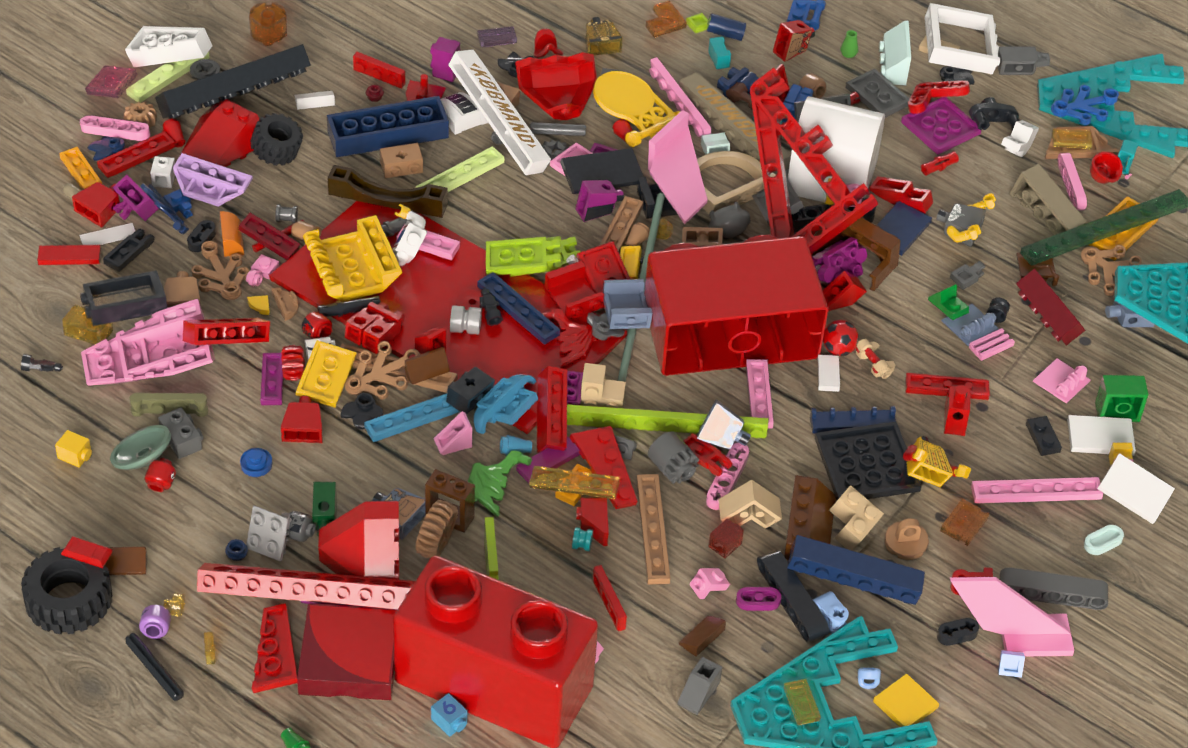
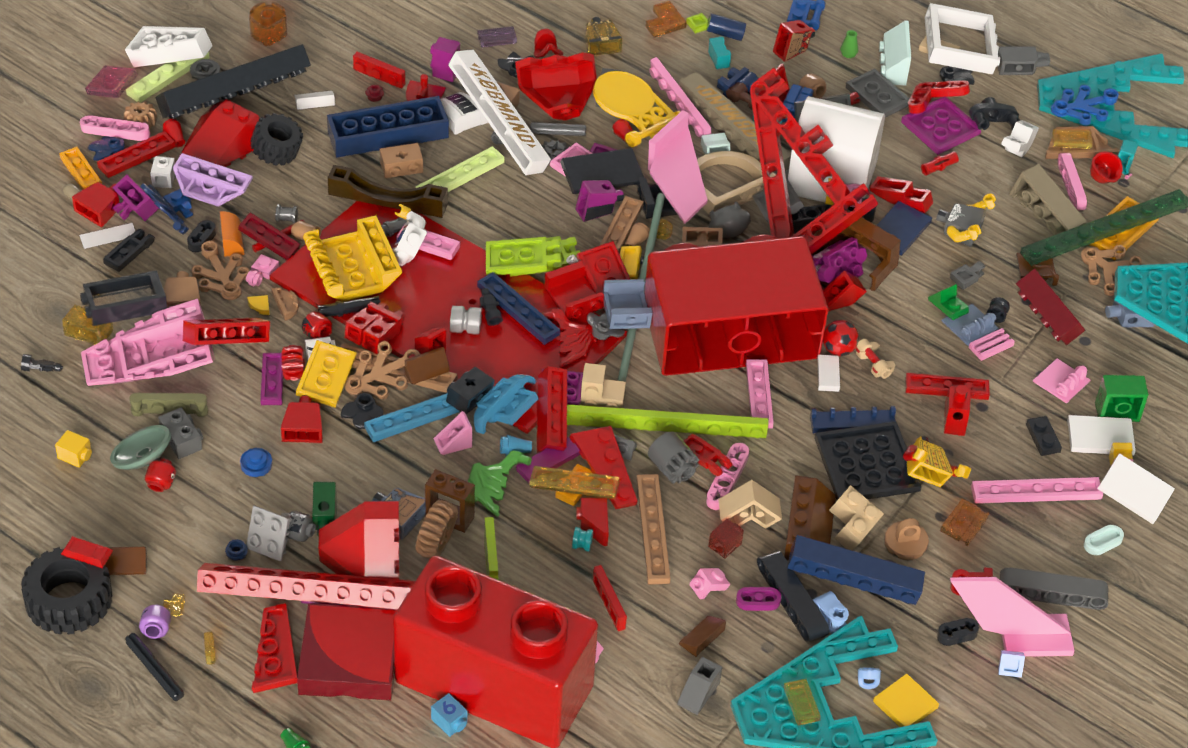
red tile [37,245,101,265] -> none
torso [697,400,751,449] -> none

